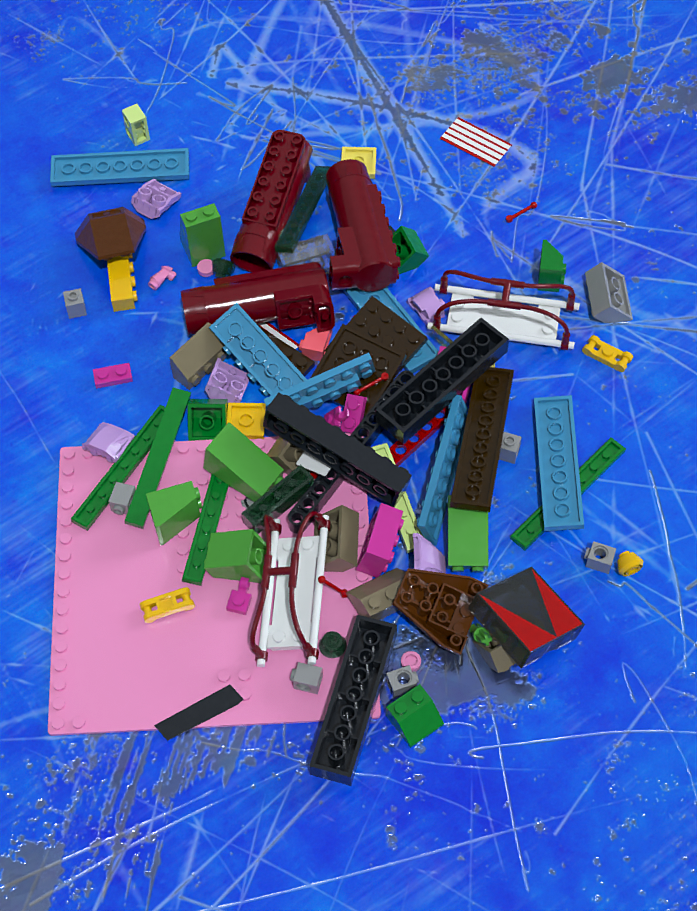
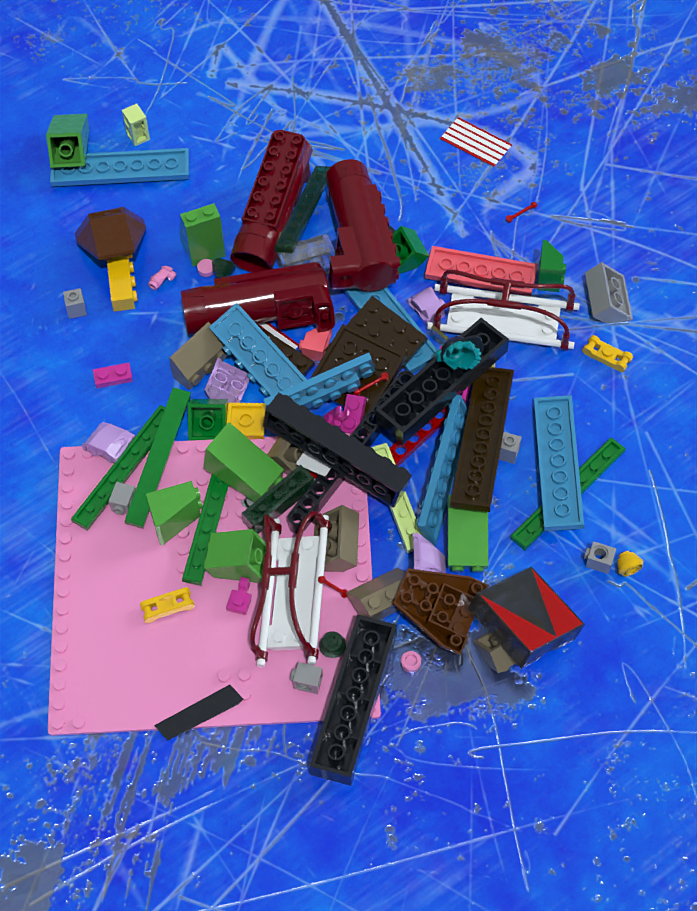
lavender slope [131,179,182,219] -> none
light yellow plate [341,147,376,179] -> none
dark pink brick [356,503,404,578] -> none
light grey brick [386,665,419,699] -> none
green slope [386,684,444,748] -> none
bright green axle [470,623,492,646] -> none
none -> bright green slope [46,114,89,168]
none -> coral plate [425,246,538,297]
none -> teal hair [435,335,484,370]

